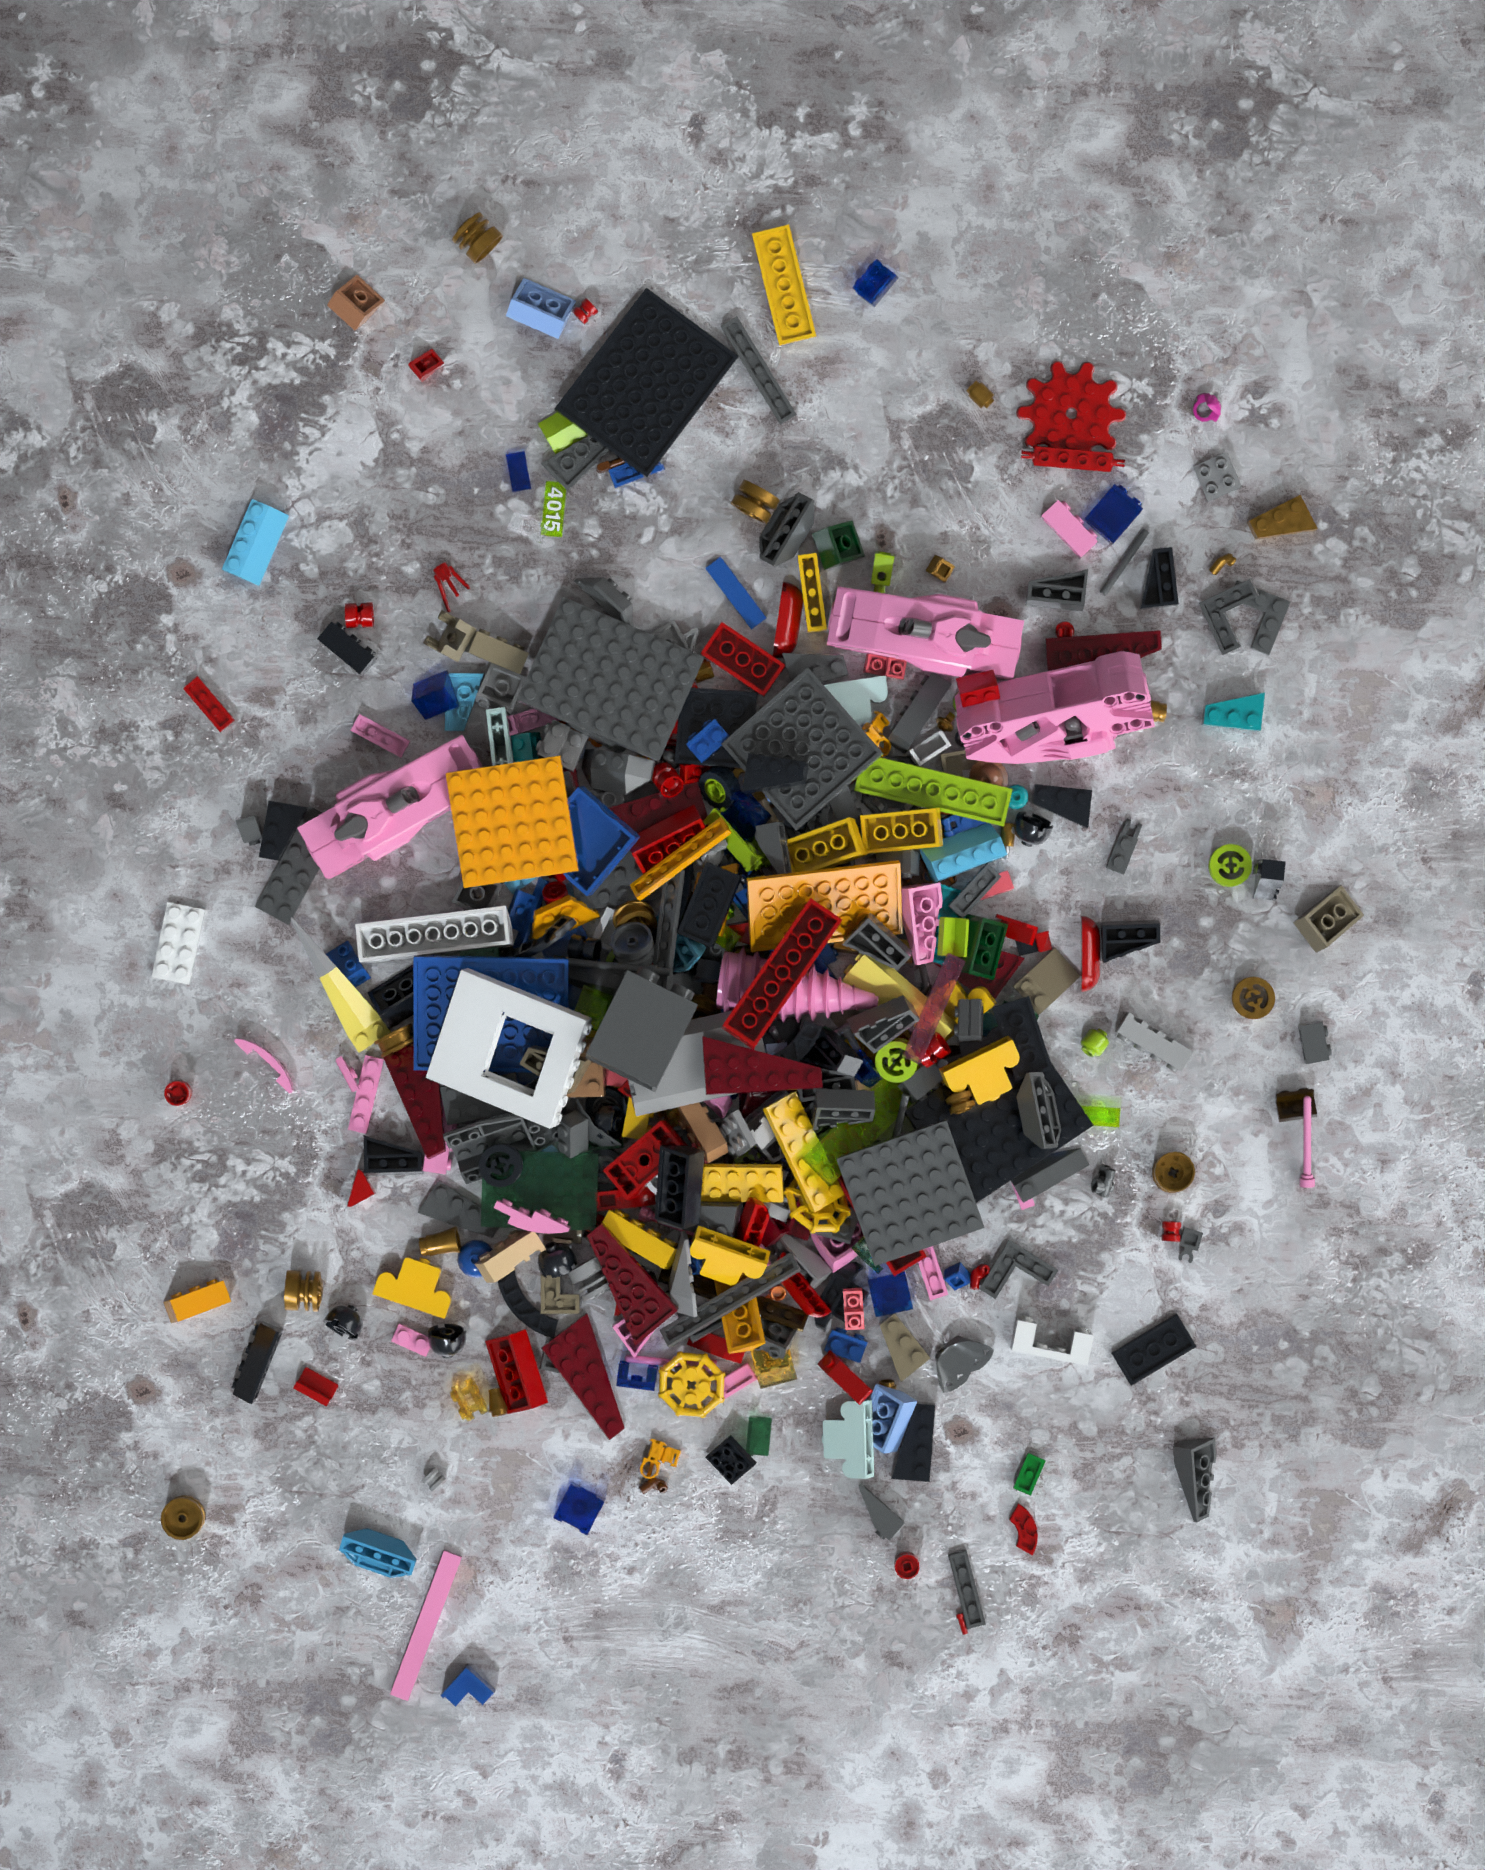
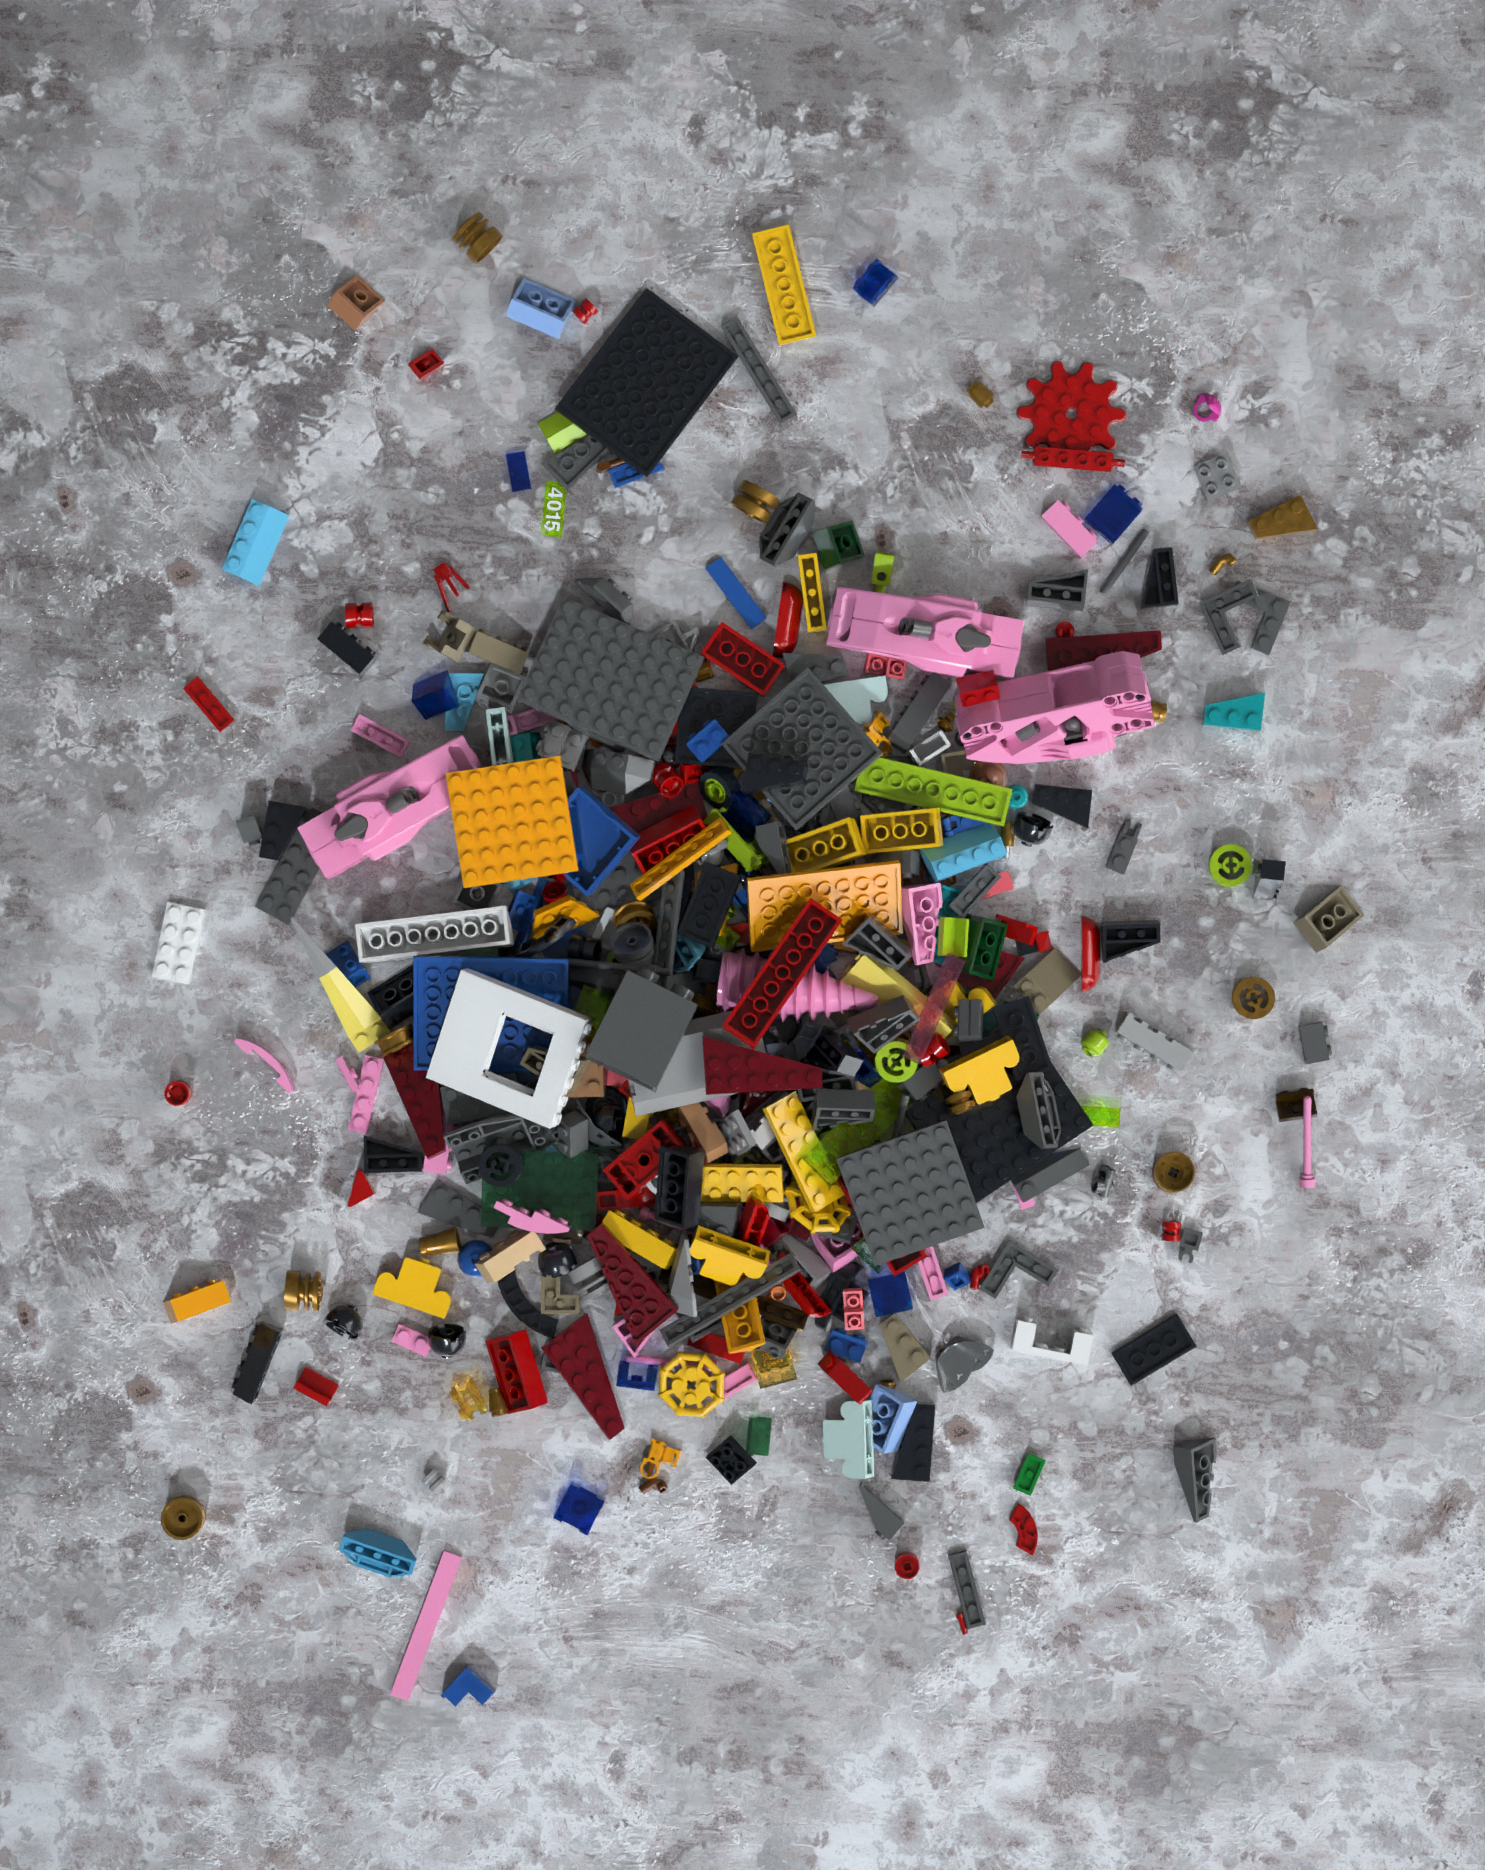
pearl gold slope [926,555,955,583] -> none

